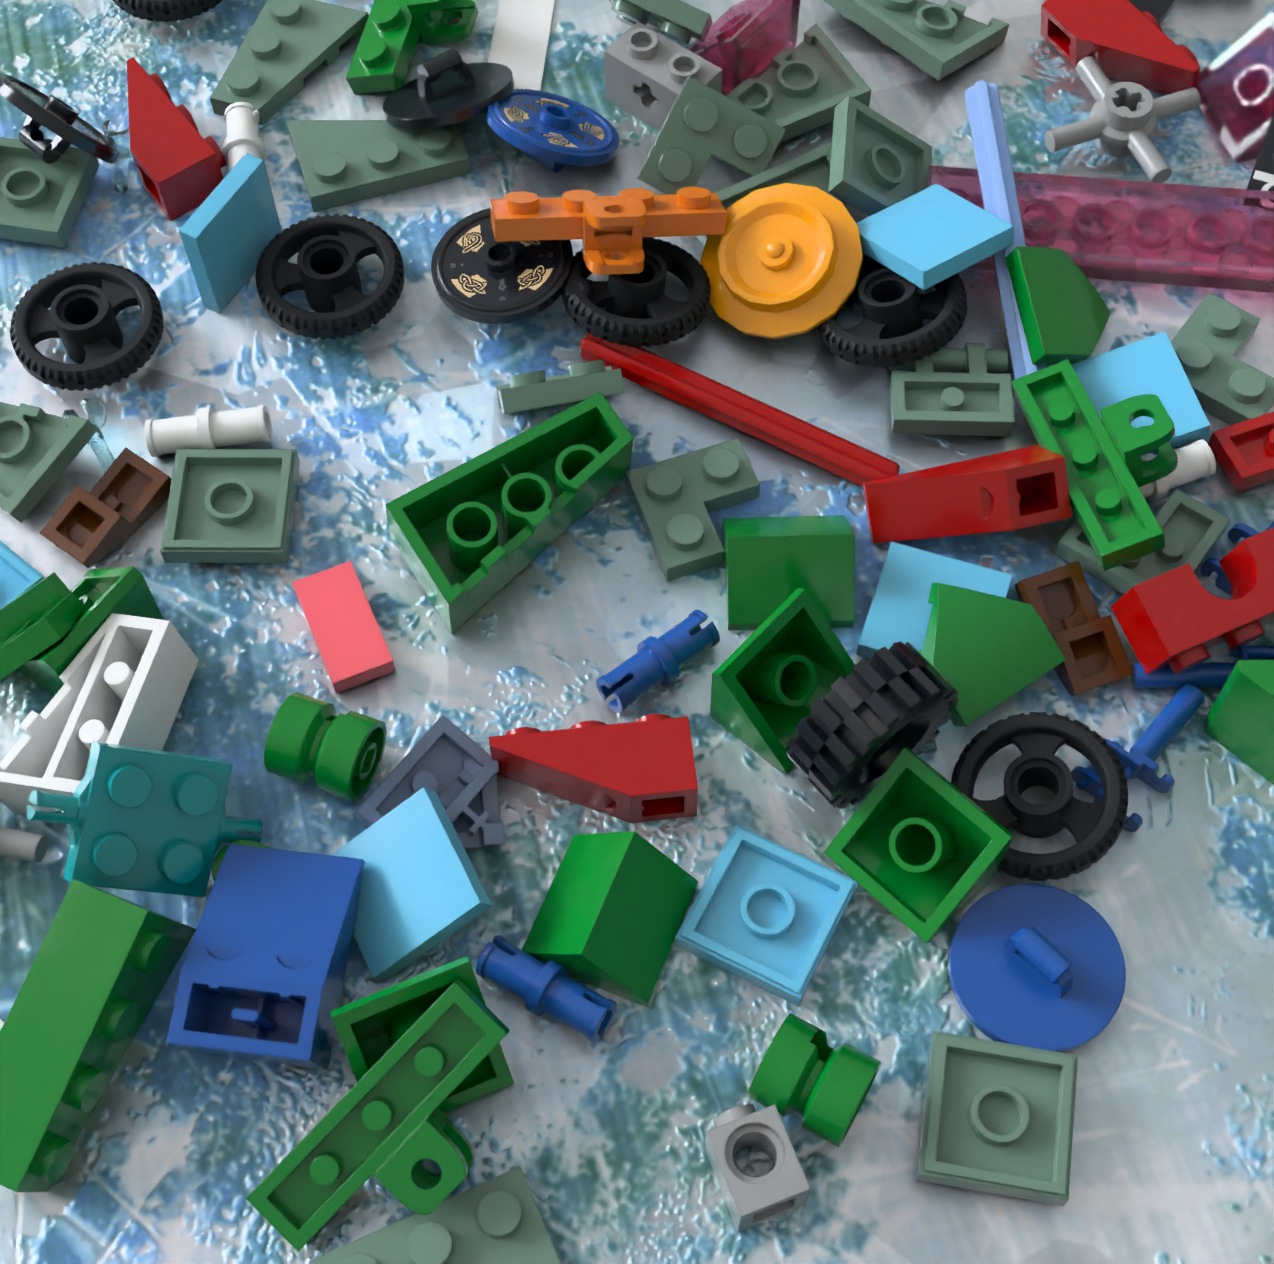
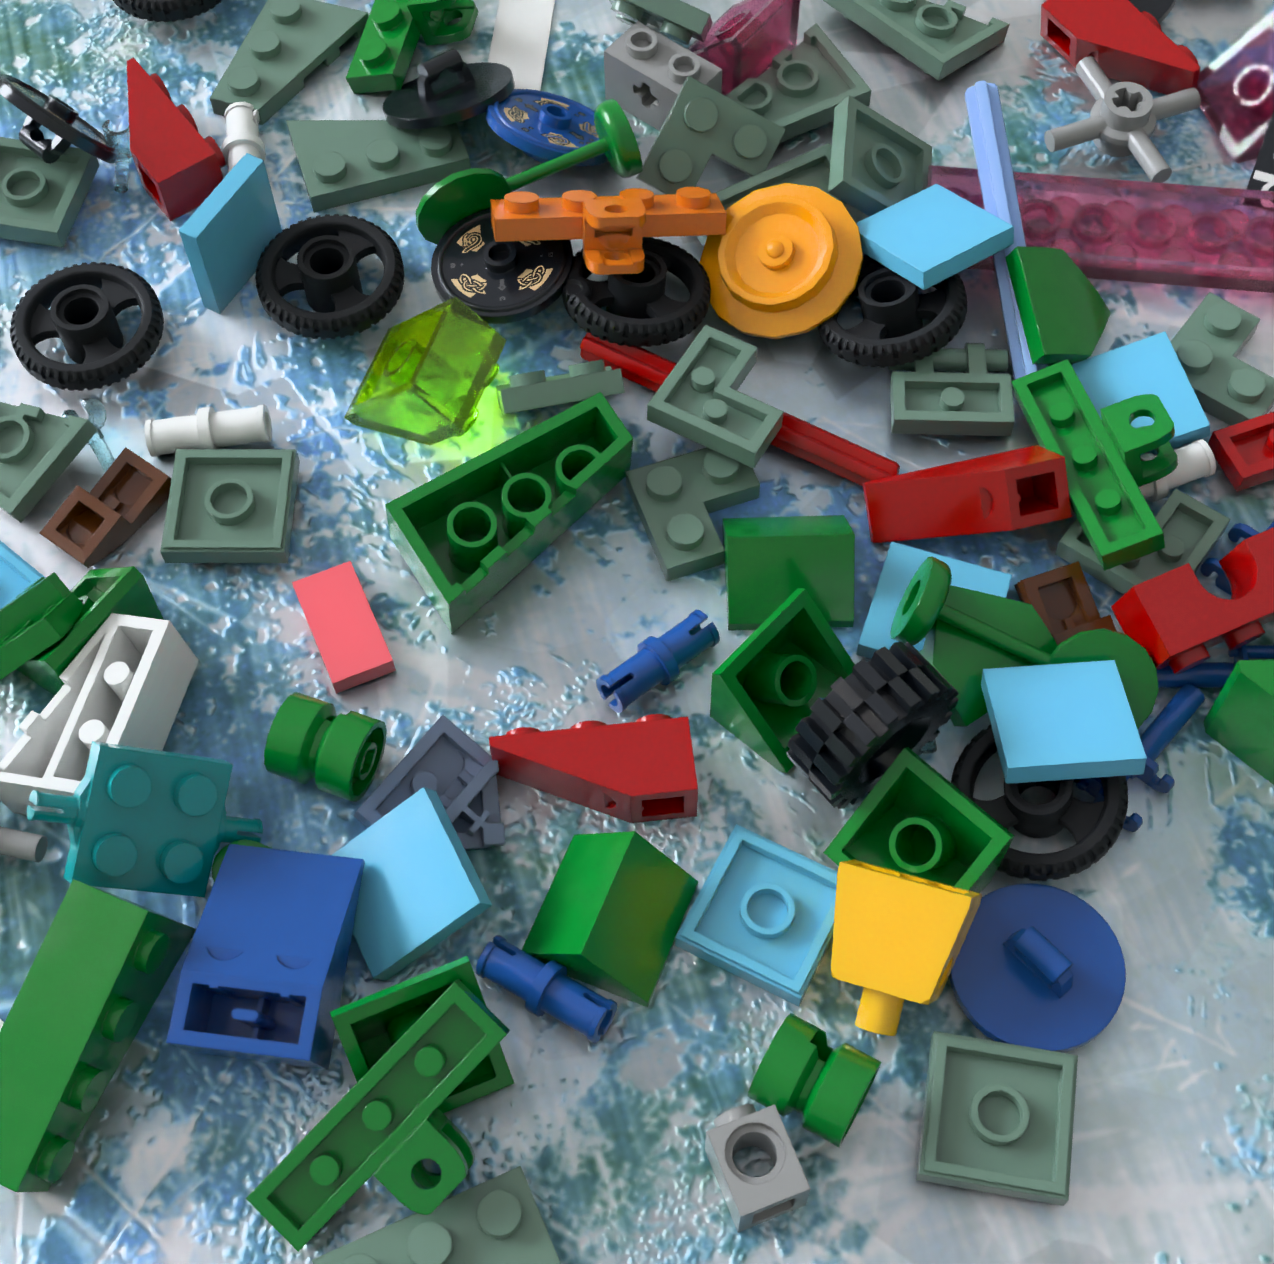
none -> clear neon green slope [344,297,507,445]
none -> green piece [416,98,643,244]
none -> sand green plate [647,324,784,469]
none -> yellow torso [831,860,982,1036]
none -> green piece [890,557,1159,730]
none -> medium azure tile [981,660,1147,784]

